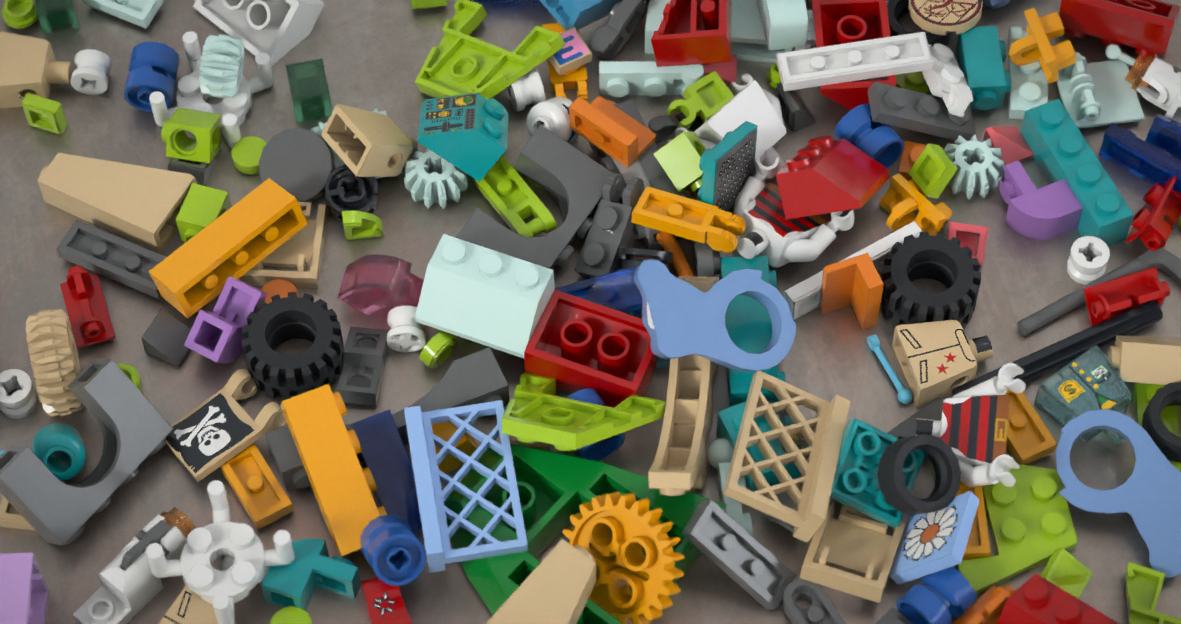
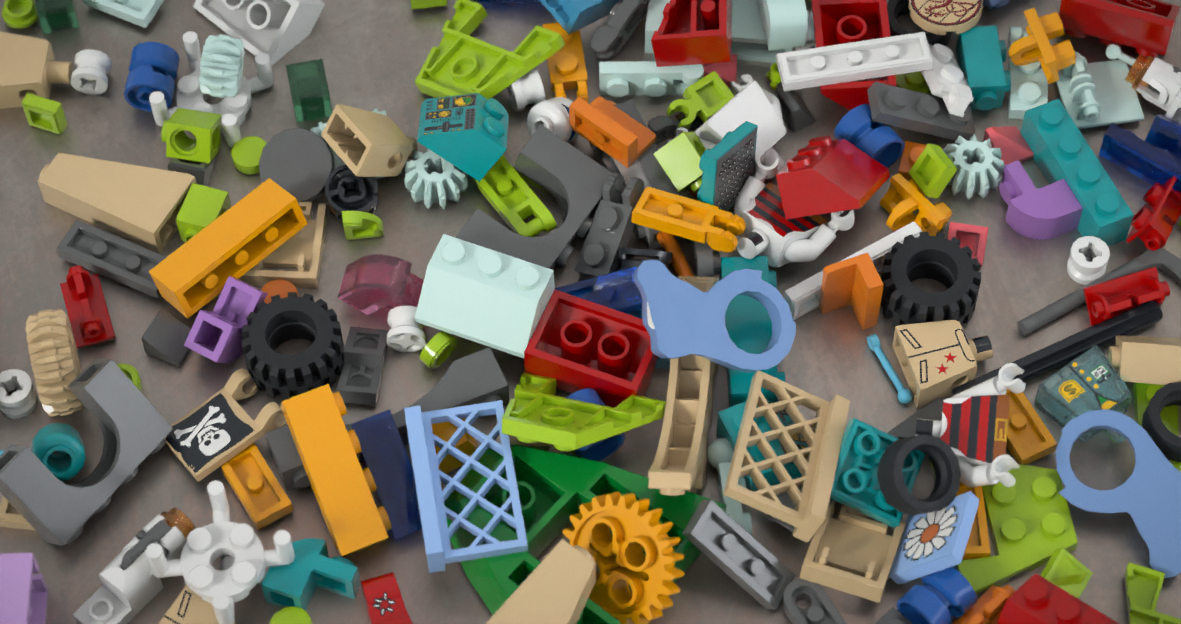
blue wheel [360,515,426,586] -> none
tile [548,27,592,75] -> none

